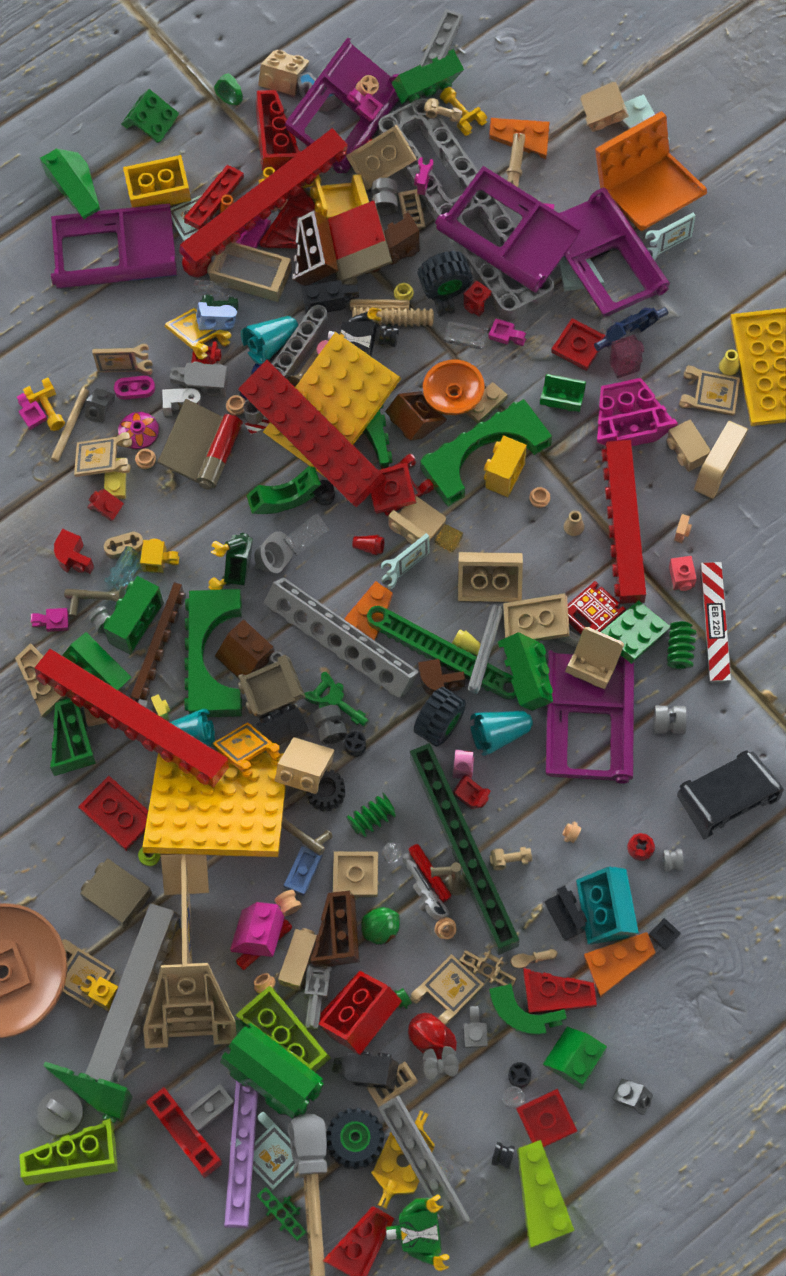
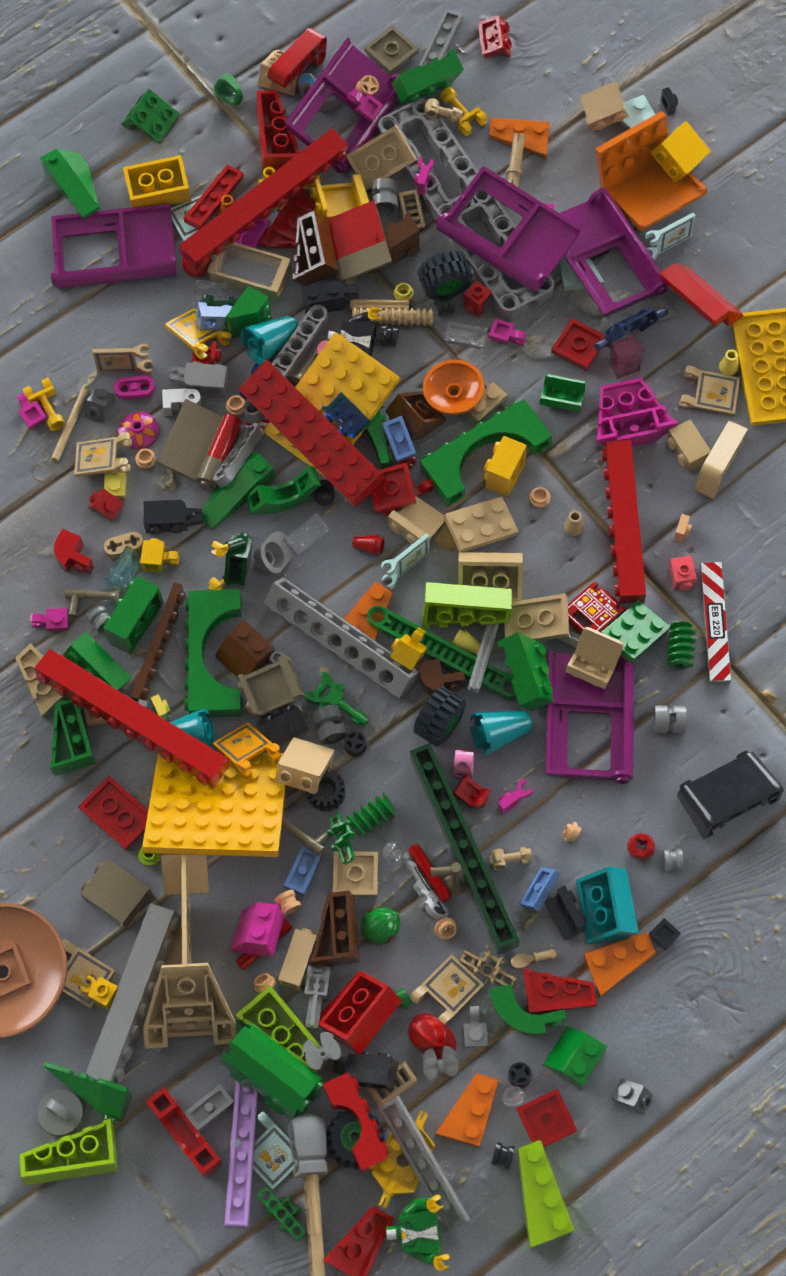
none -> black hinge [143,500,203,534]
none -> green wedge [202,451,275,530]
none -> light grey beam [213,423,264,488]
none -> green slope [226,286,272,338]
none -> red beam [267,28,327,88]
none -> light grey piece [302,1032,342,1070]
none -> clear blue bracket [321,392,371,439]
none -> red arch [323,1072,390,1174]
none -> green piece [326,812,356,865]
none -> dark tan plate [364,25,419,75]
none -> medium blue plate [382,416,417,463]
none -> yellow brick [390,627,427,671]
none -> lime wedge [422,582,512,629]
none -> orange wing [435,1073,499,1148]
none -> tan plate [444,496,519,552]
none -> red bracket [478,15,512,59]
none -> dark pink plate [498,779,533,816]
none -> medium blue plate [519,867,561,912]
none -> yellow panel [651,121,711,183]
none -> red slope [659,263,743,326]
none -> black plate [660,87,678,116]

